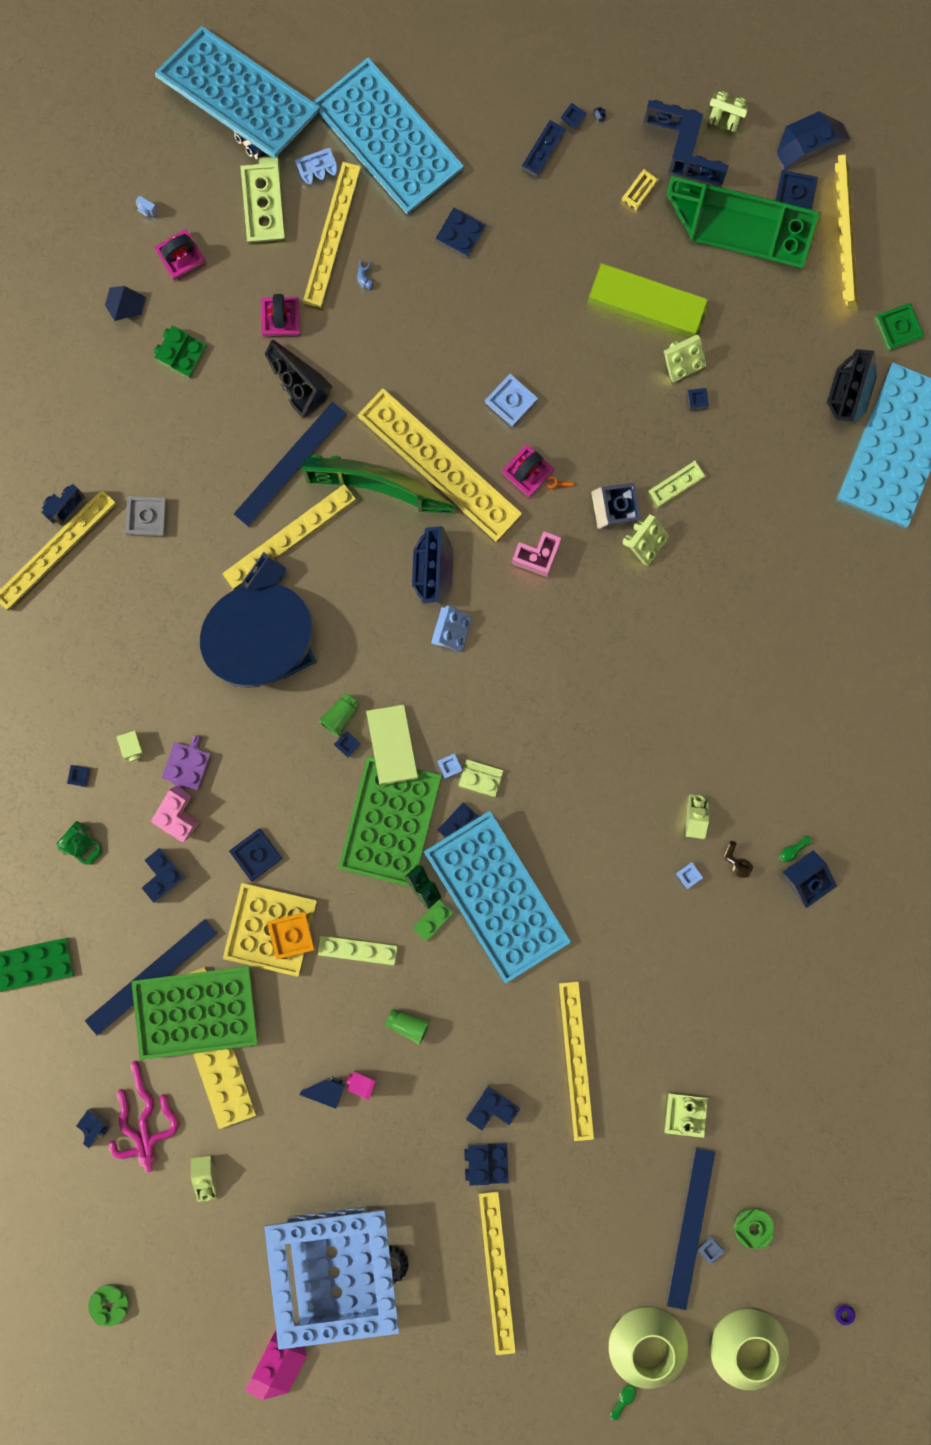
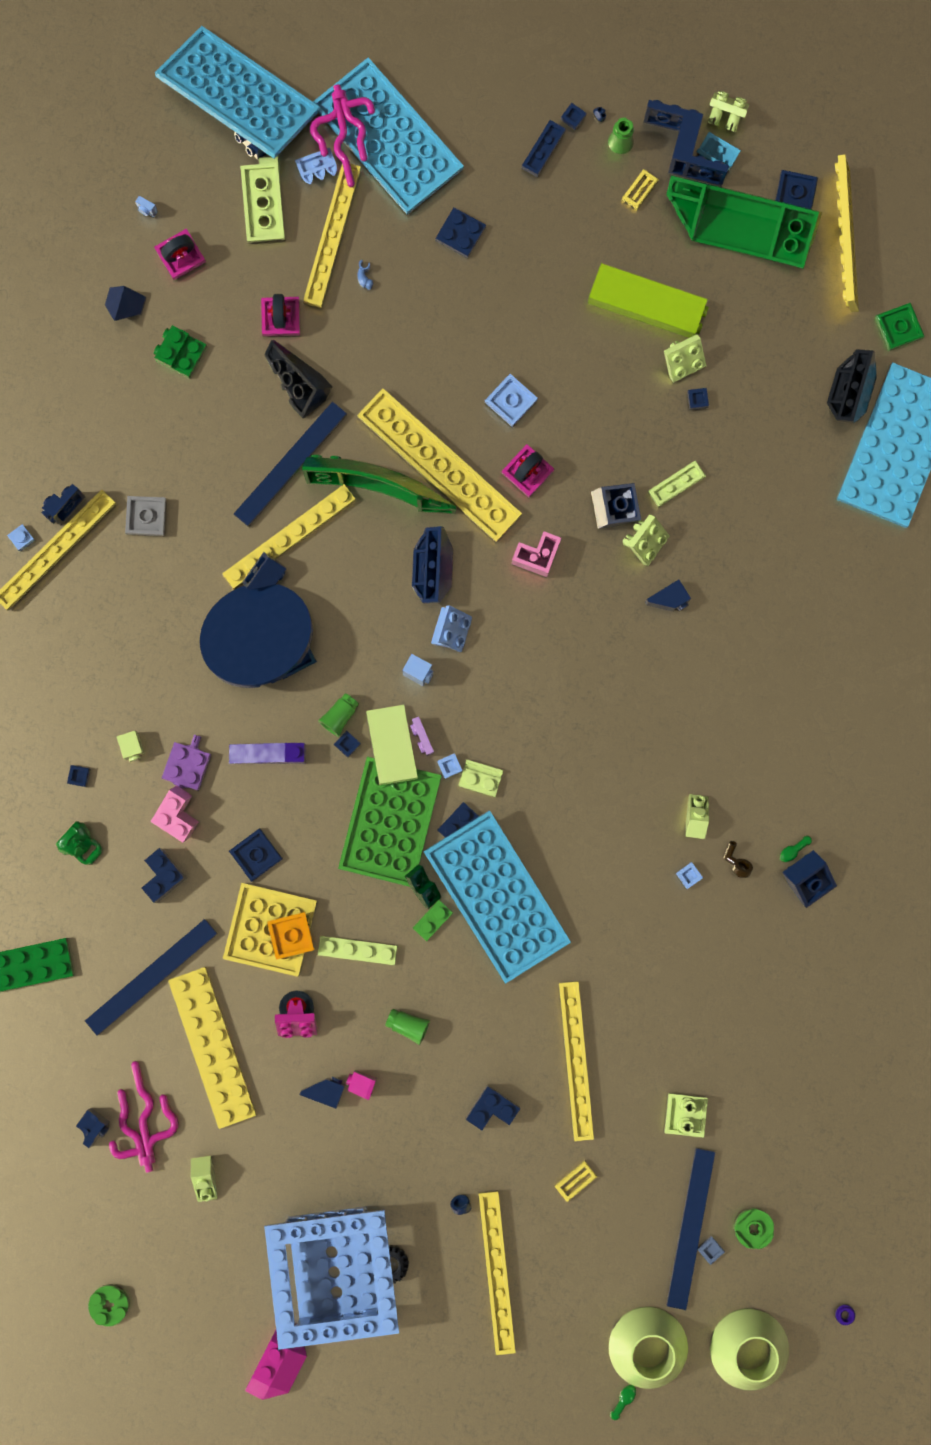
bright green plate [131,966,258,1060] -> none
dark blue plate [464,1142,509,1186] -> none
orange hand [547,476,573,490] -> none
dark blue wedge [776,111,851,170] -> none
none -> light blue plate [7,524,35,551]
none -> slope [229,743,306,764]
none -> dark pink plate [275,990,317,1038]
none -> dark pink plant [310,84,375,188]
none -> light blue brick [402,654,434,686]
none -> lavender plate [410,716,434,756]
none -> dark blue tile [450,1195,472,1215]
none -> light yellow tile [554,1160,597,1202]
none -> bright green plant [608,118,634,154]
none -> dark blue slope [645,579,691,611]
none -> medium azure bracket [696,132,741,171]

